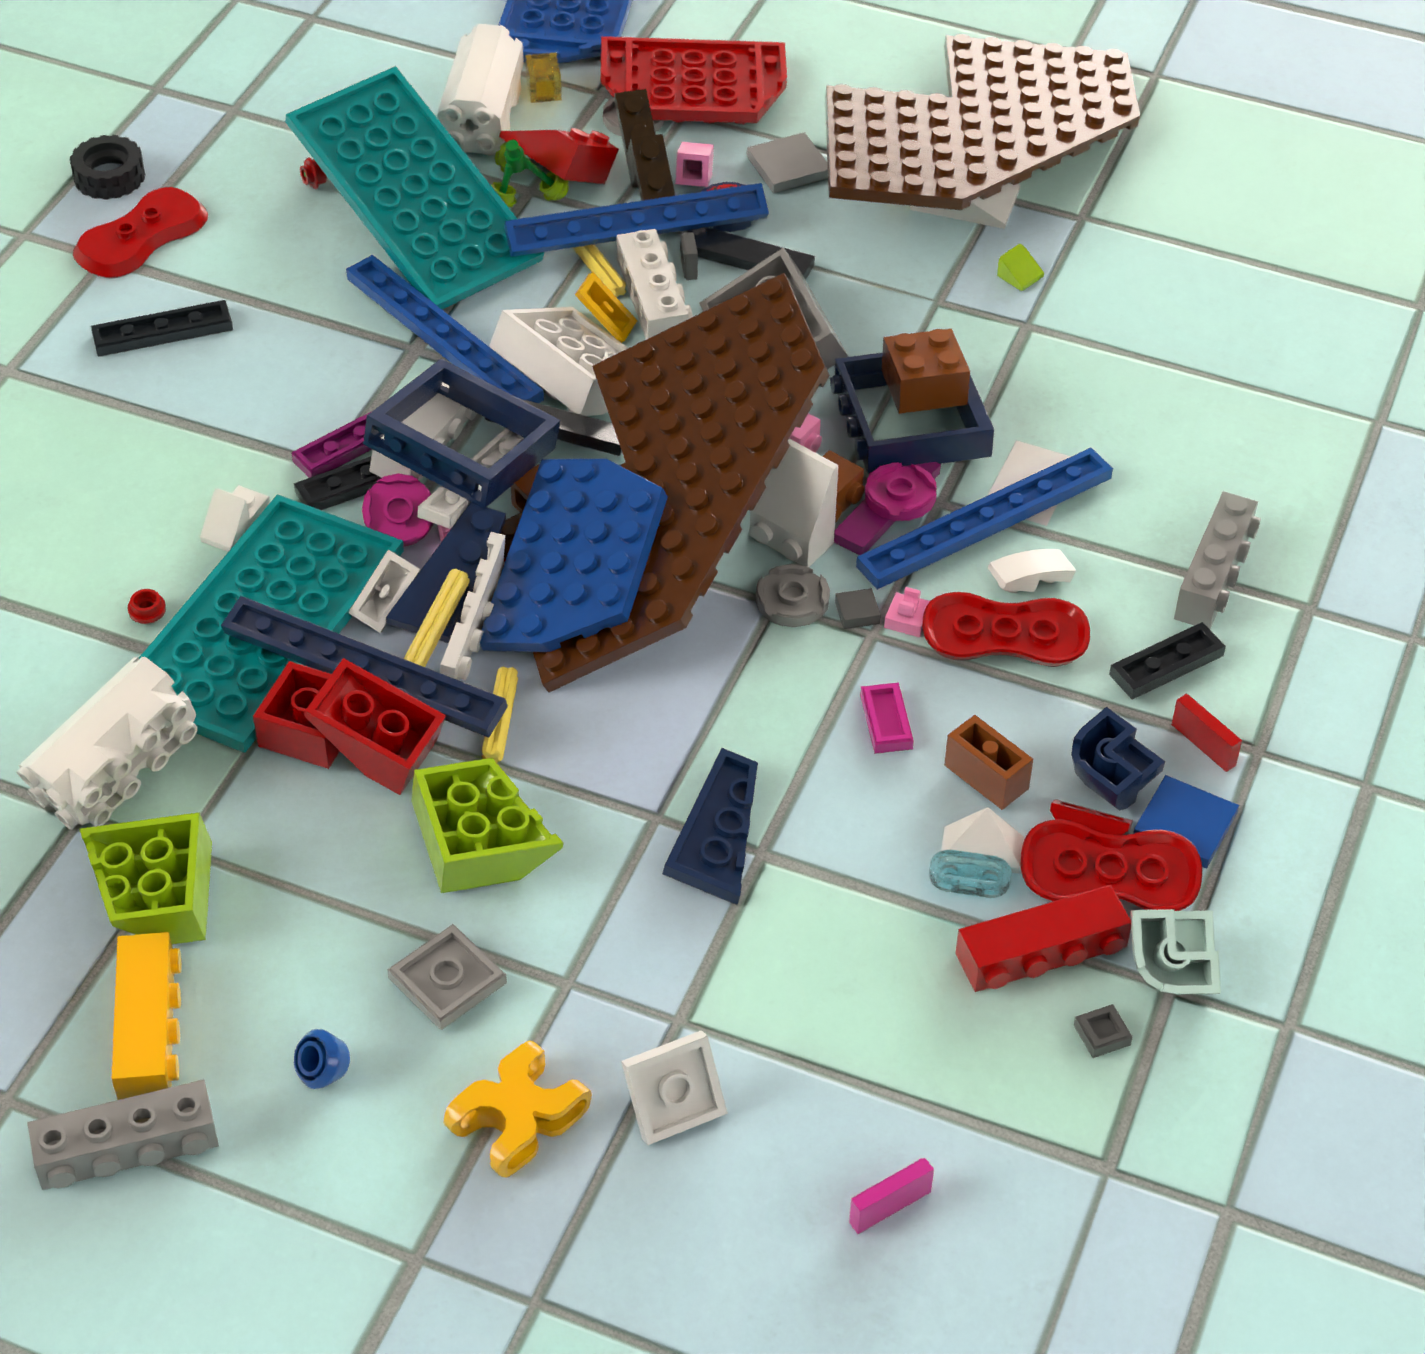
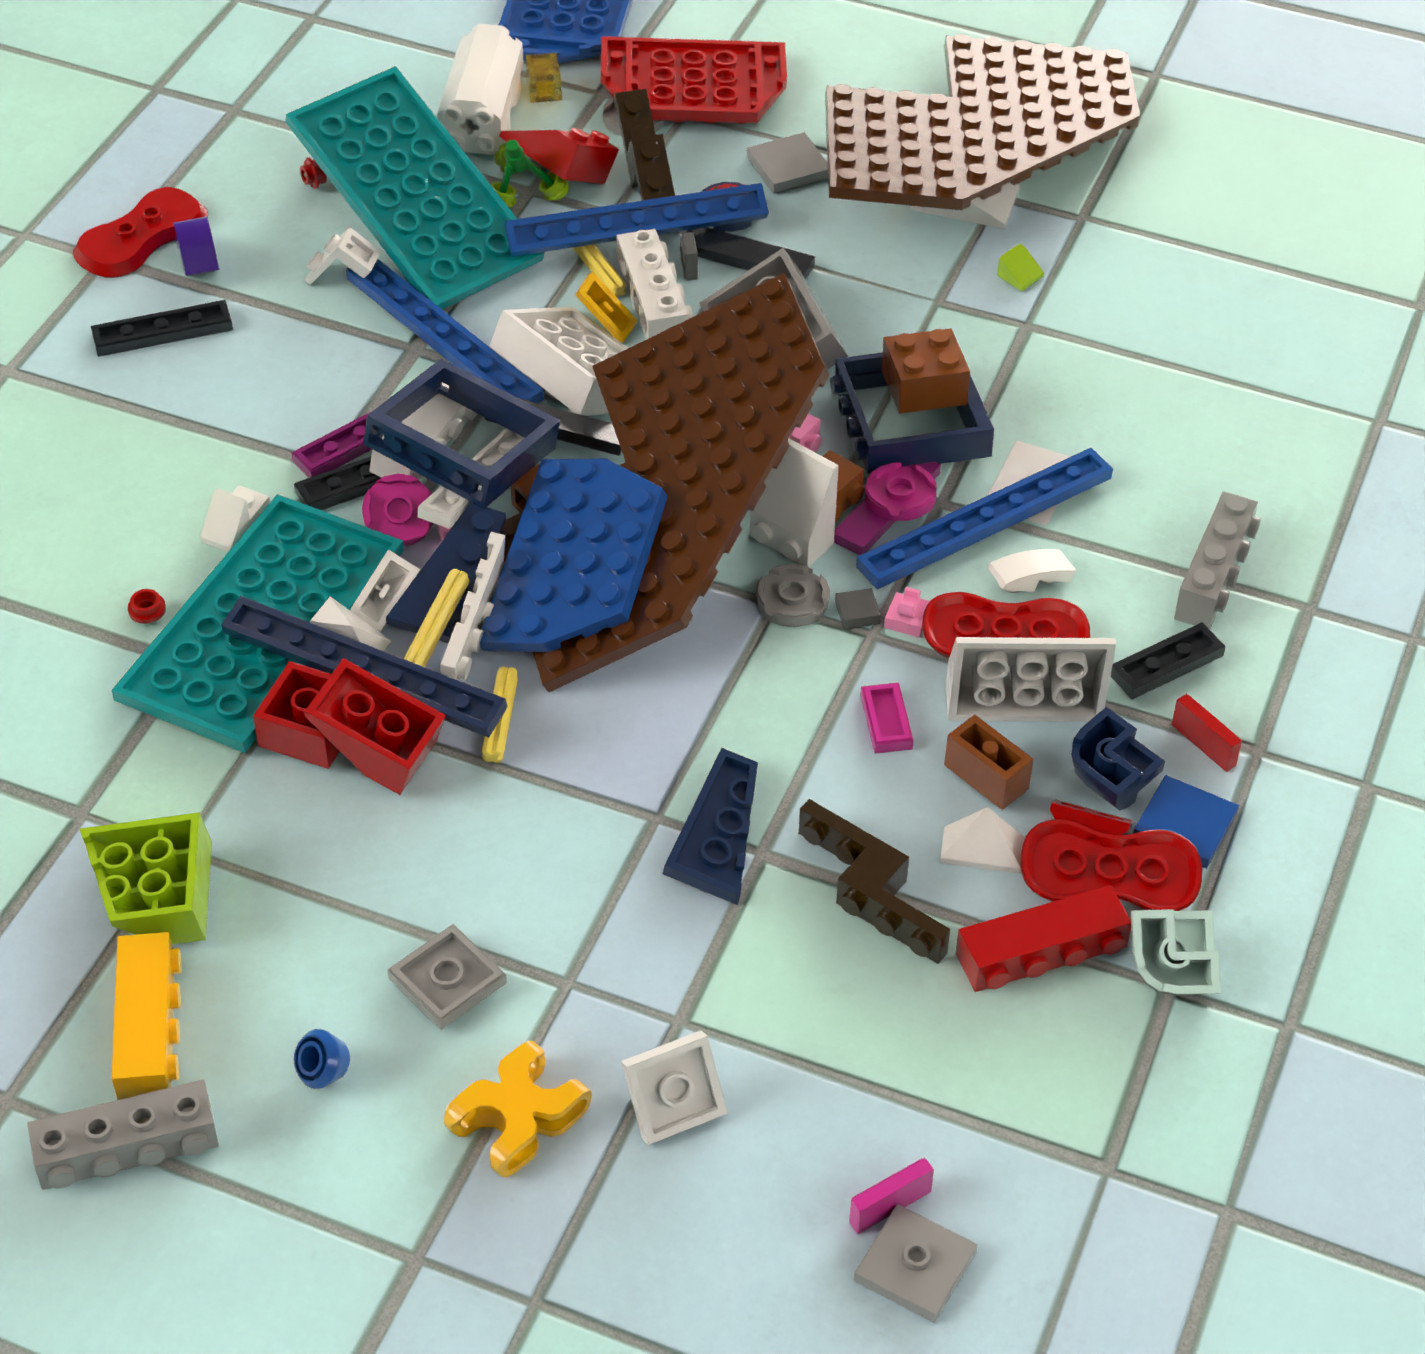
white brick [17,657,198,830] -> none
black tyre [70,135,145,200] -> none
lime wedge [411,758,564,893] -> none
bright pink brick [676,142,714,187] -> none
clear light blue plate [929,850,1012,898] -> none
dark grey tile [1074,1004,1133,1058] -> none
none -> dark purple brick [173,217,219,276]
none -> white bracket [305,227,381,285]
none -> white slope [310,597,391,651]
none -> dark brown bracket [798,799,950,964]
none -> light grey plate [854,1204,978,1323]
none -> white slope [945,637,1116,722]

